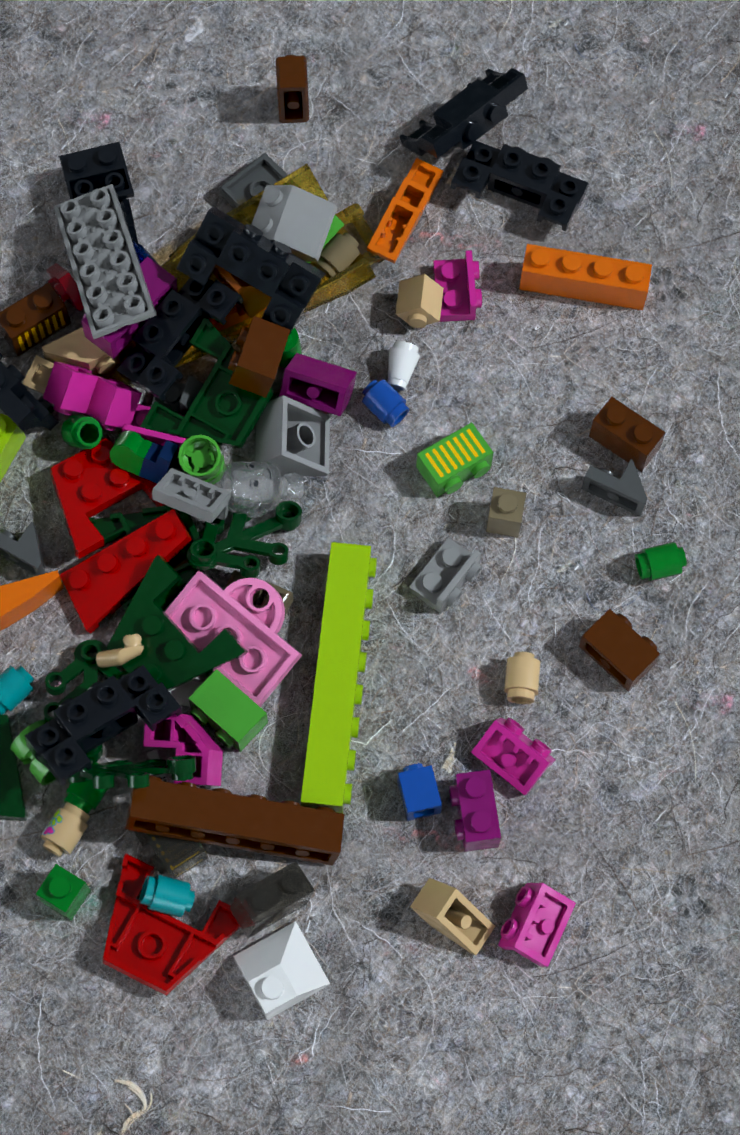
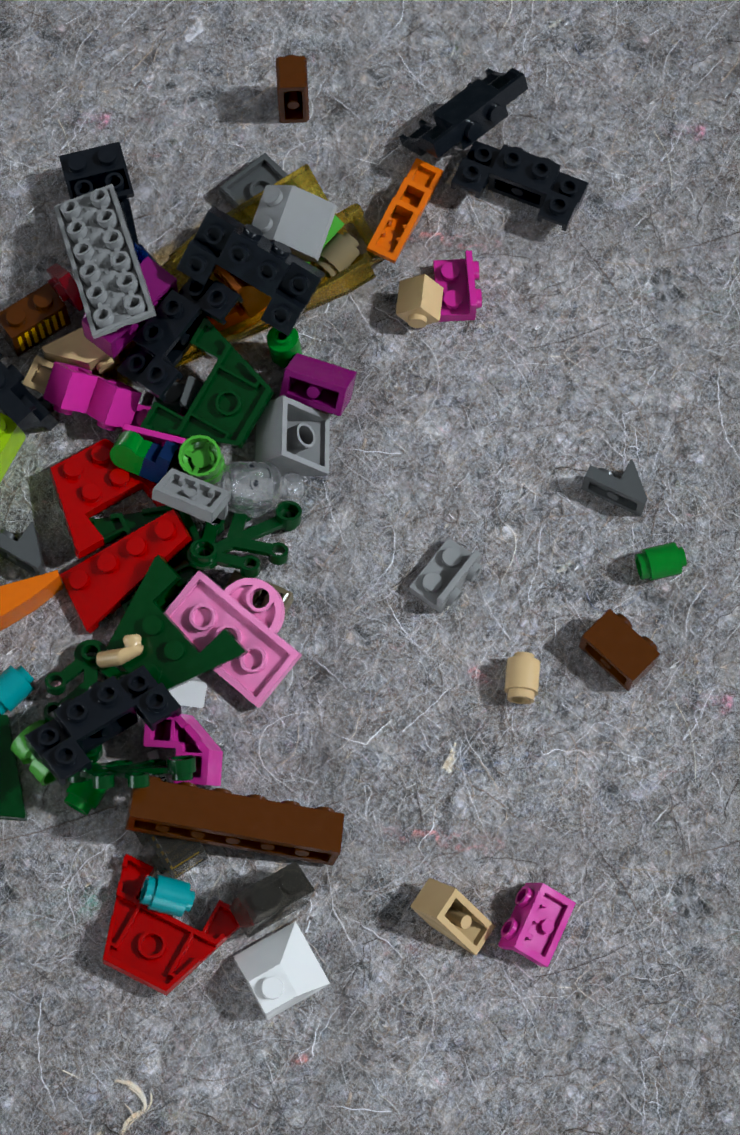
green brick [36,864,91,920] -> none
tan brick [40,802,90,857] -> none
green brick [61,415,103,449] -> none
bright green brick [188,669,268,752] -> none
reddish brown brick [227,316,290,398] -> none
lime brick [301,542,377,813] -> none
blue brick [362,379,410,427] -> none
white cone [387,341,420,391] -> none
blue brick [397,763,442,821] -> none
bright green brick [416,422,494,497] -> none
magenta brick [449,770,501,852] -> none
dark pink bracket [471,717,555,795] -> none
dark tan brick [486,487,527,538] -> none
orange brick [519,244,652,310] -> none
reddish brown brick [589,397,666,472] -> none

